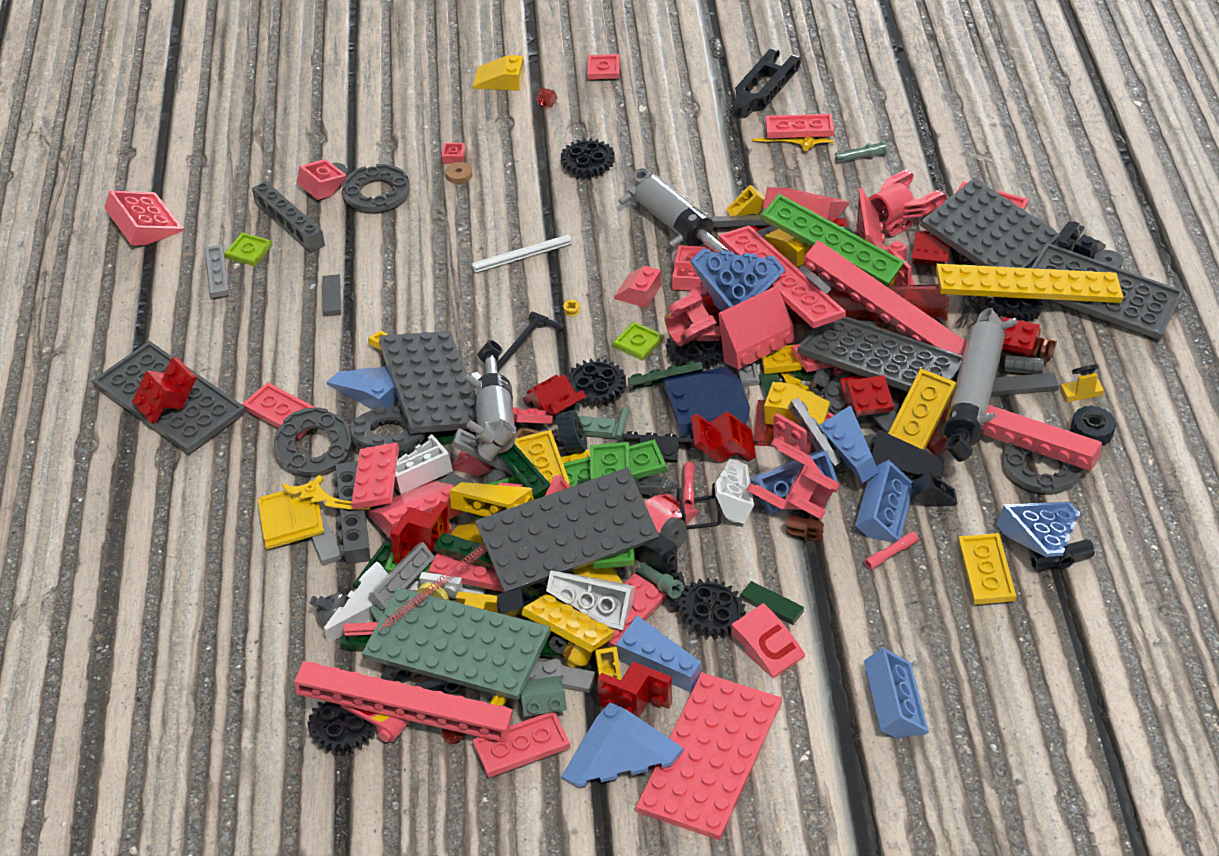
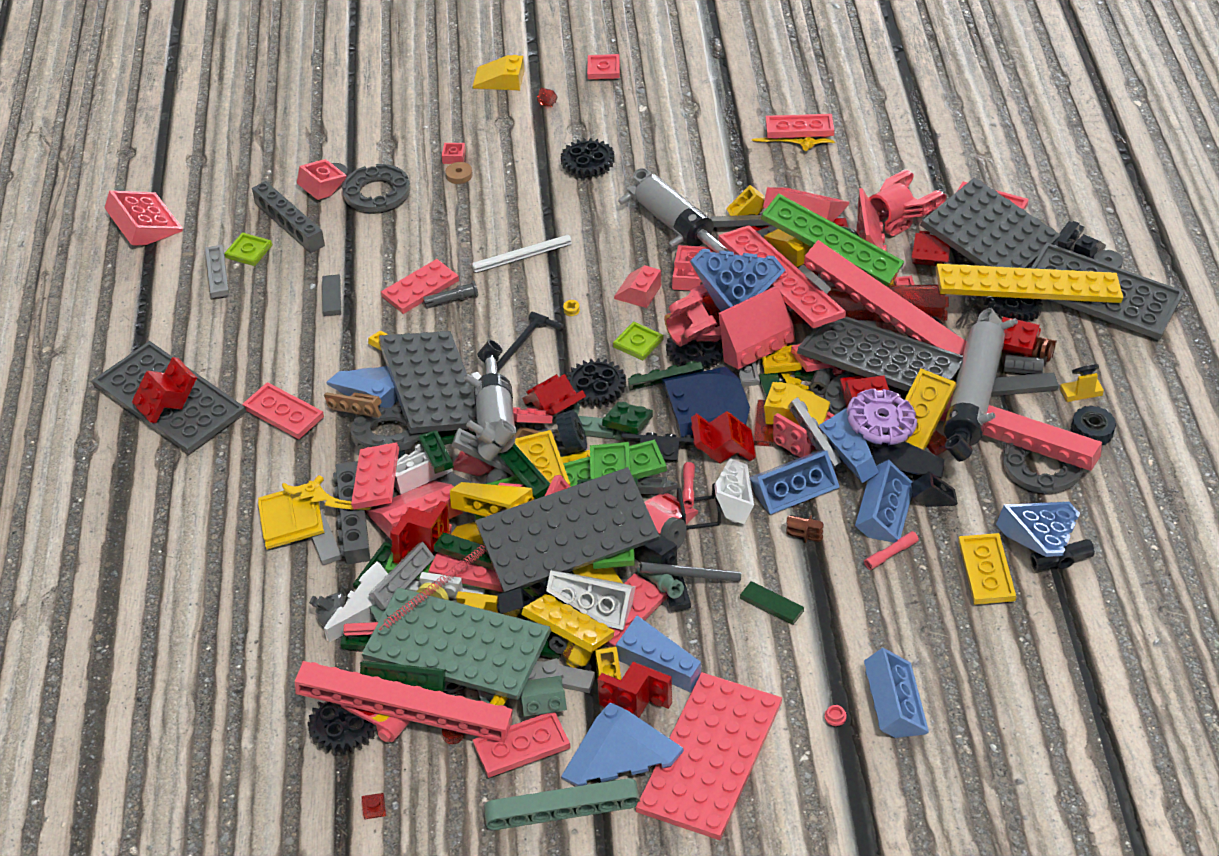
dark grey plate [274,407,352,476] -> none
black gear [678,578,746,639] -> none
coral slope [731,603,805,679] -> none
black piece [733,48,801,117] -> none
coral piece [746,437,841,519] -> none
sand green pin [835,140,887,163] -> none
coral door [888,241,911,287] -> none
none -> medium nougat bracket [324,392,382,418]
none -> dark green plate [360,661,446,692]
none -> clear red plate [361,793,386,820]
none -> coral plate [381,259,459,314]
none -> dark green tile [418,430,454,474]
none -> dark grey pin [423,281,479,308]
none -> sand green beam [484,778,640,830]
none -> dark green plate [602,401,653,435]
none -> dark grey piece [640,562,741,582]
none -> coral plate [825,705,847,726]
none -> lavender plate [847,389,917,445]

